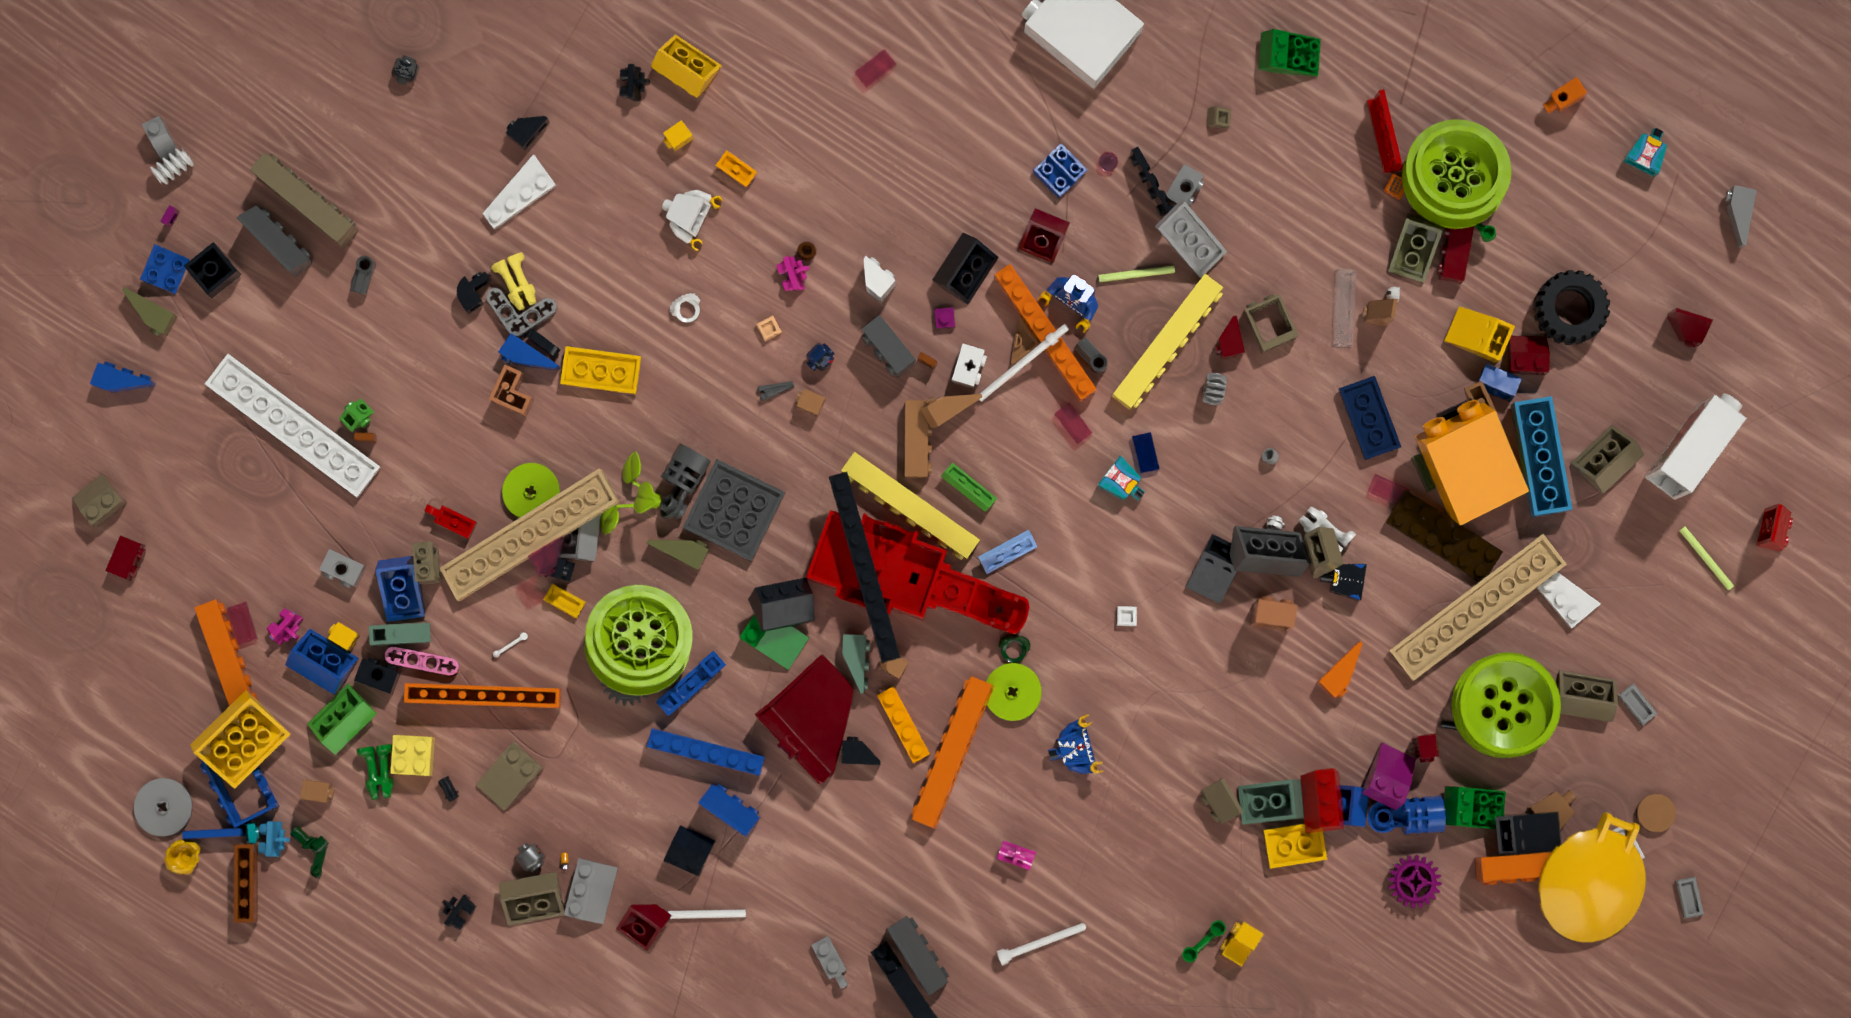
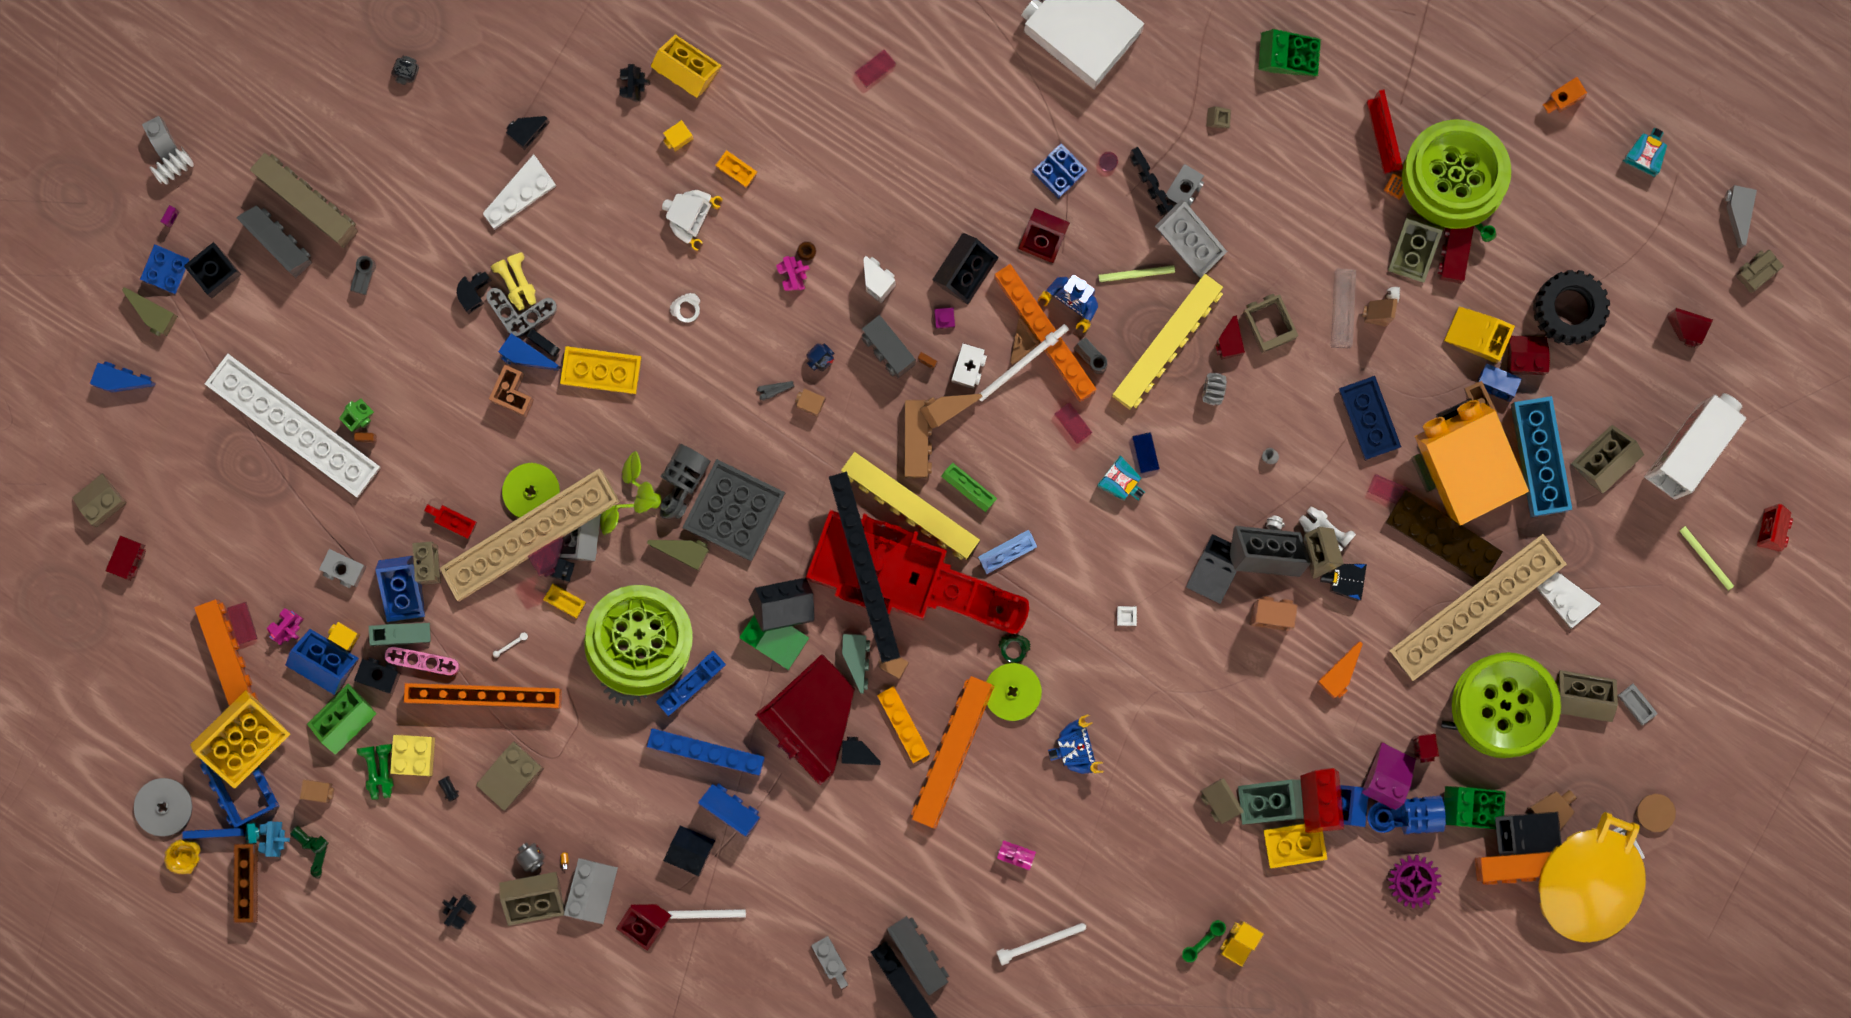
light nougat tile [756,316,782,342] -> none
light grey tile [1675,877,1704,919] -> none
none -> dark tan brick [1737,250,1784,293]

